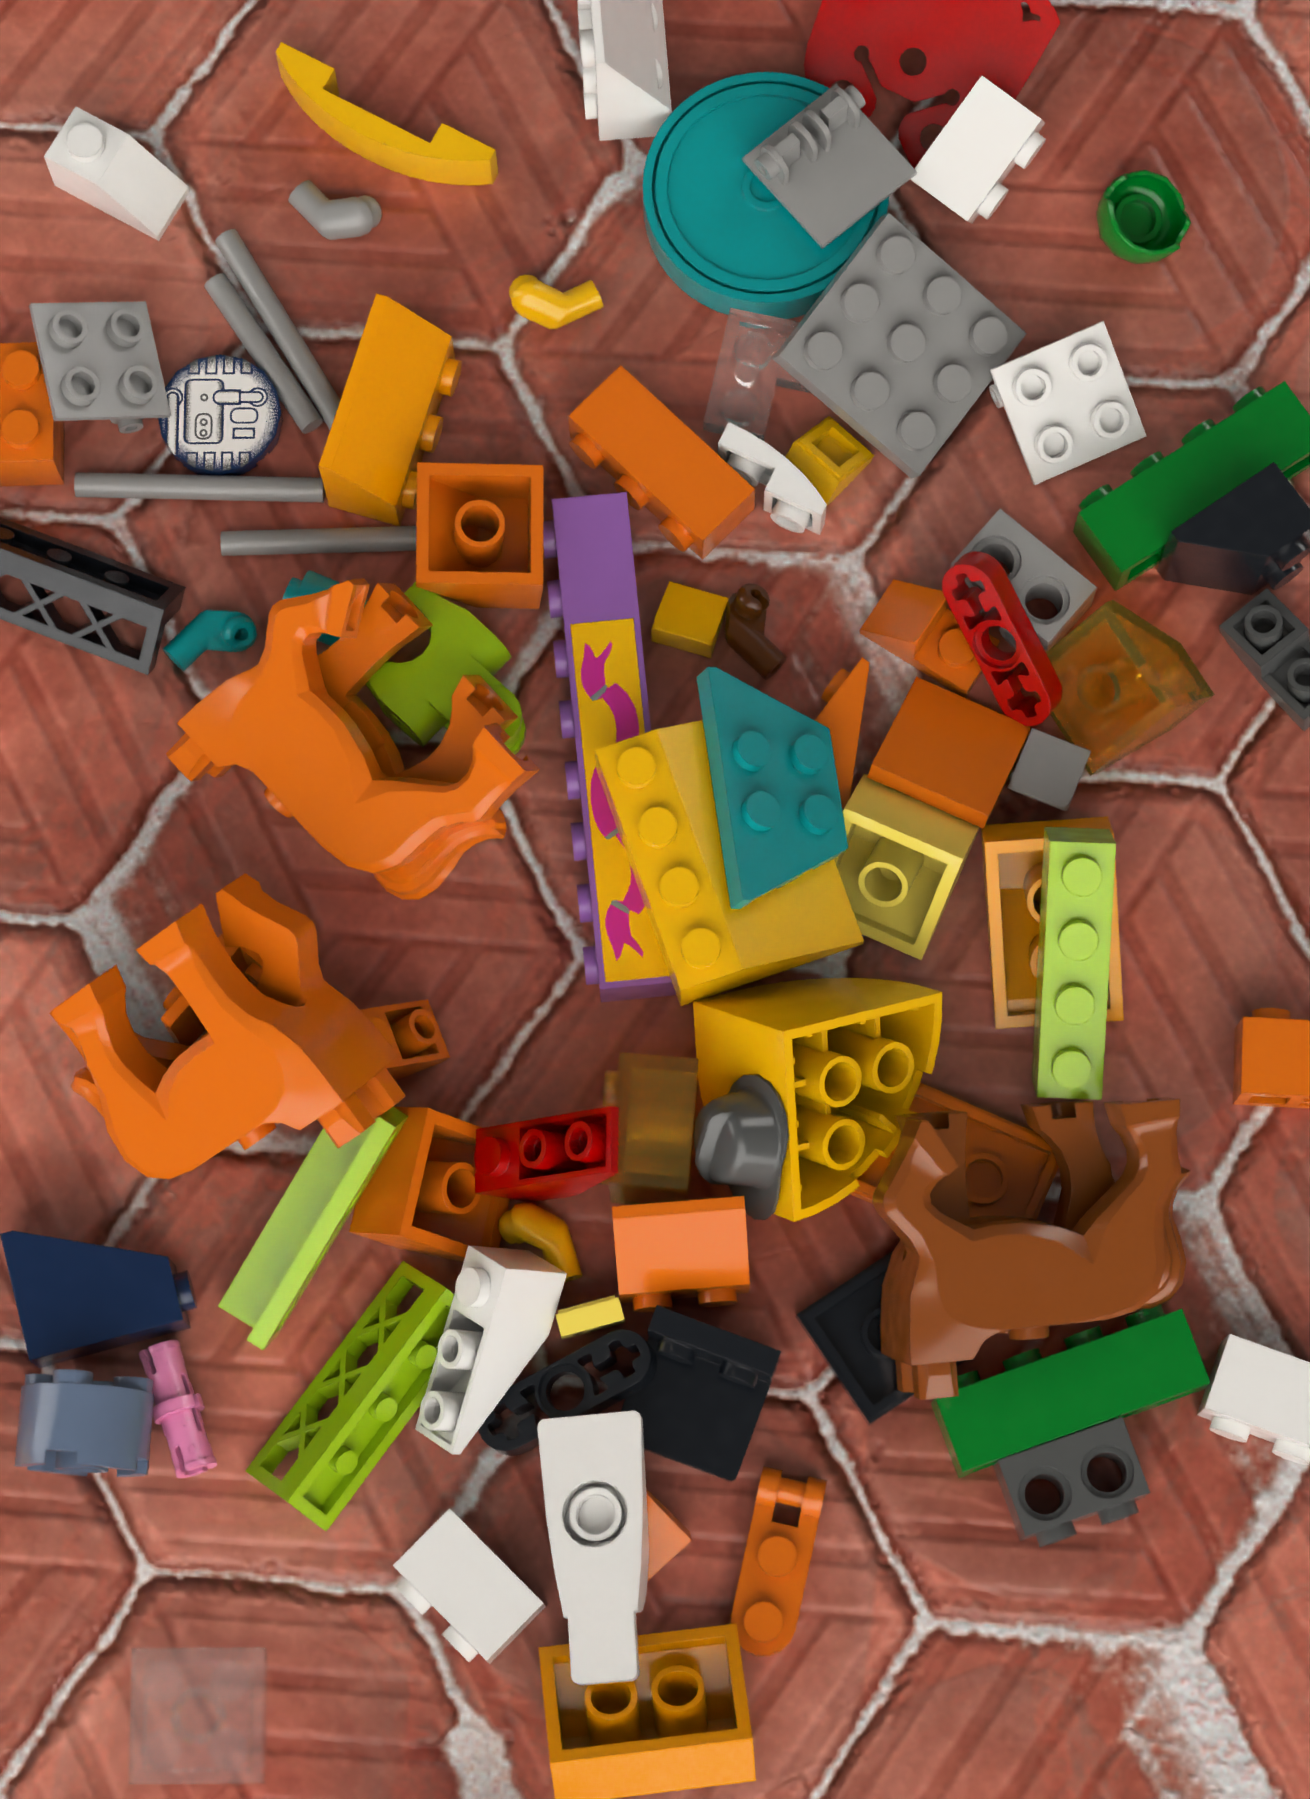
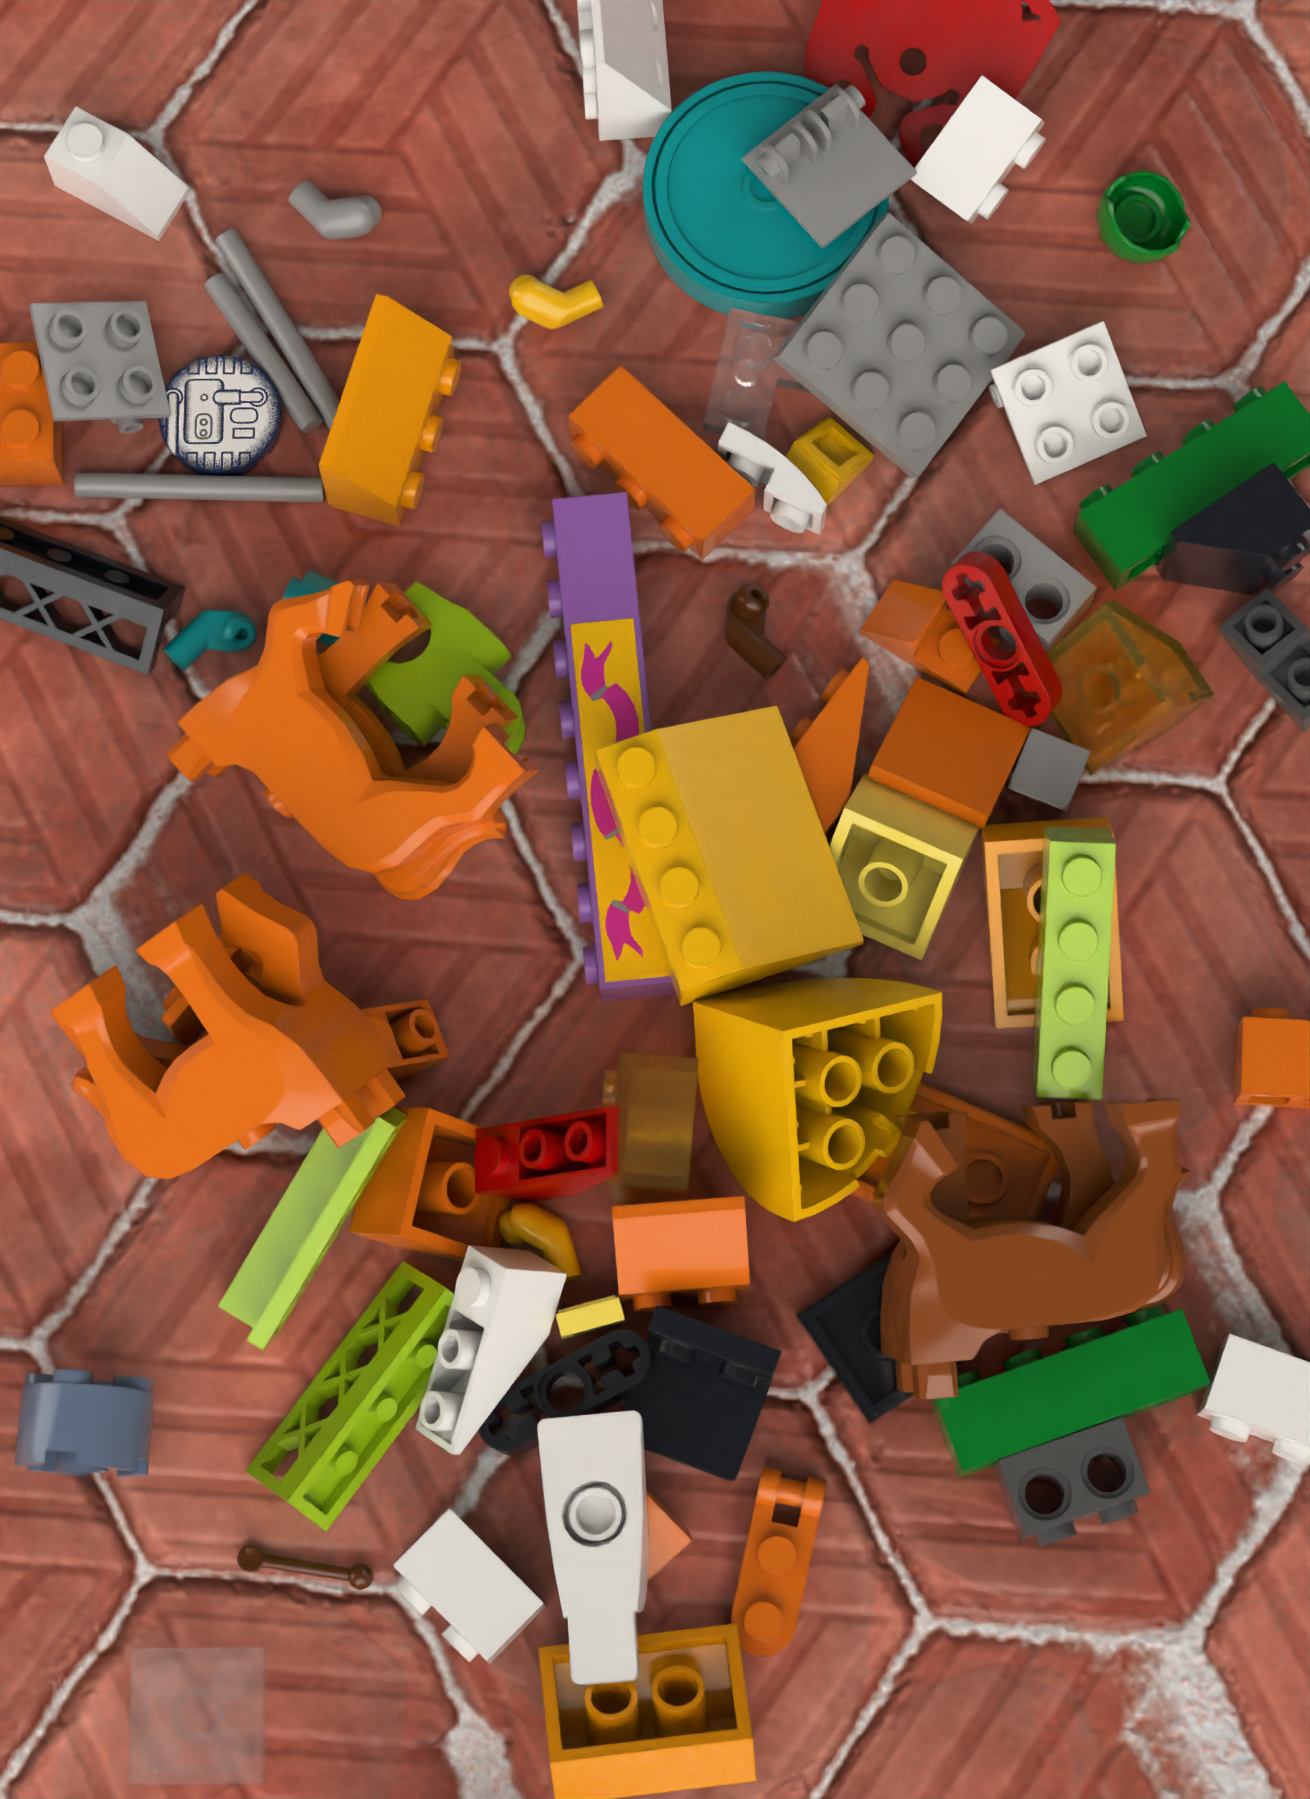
dark blue slope [0,1231,197,1368] -> none
bright pink pin [139,1340,218,1478] -> none
light grey bar [220,526,416,556] -> none
yellow slope [275,42,498,186] -> none
orange slope [416,462,543,609] -> none
yellow slope [651,581,729,658] -> none
dark grey piece [693,1075,788,1220] -> none
teal wing [696,667,848,909] -> none
none -> reddish brown hinge [237,1545,373,1590]

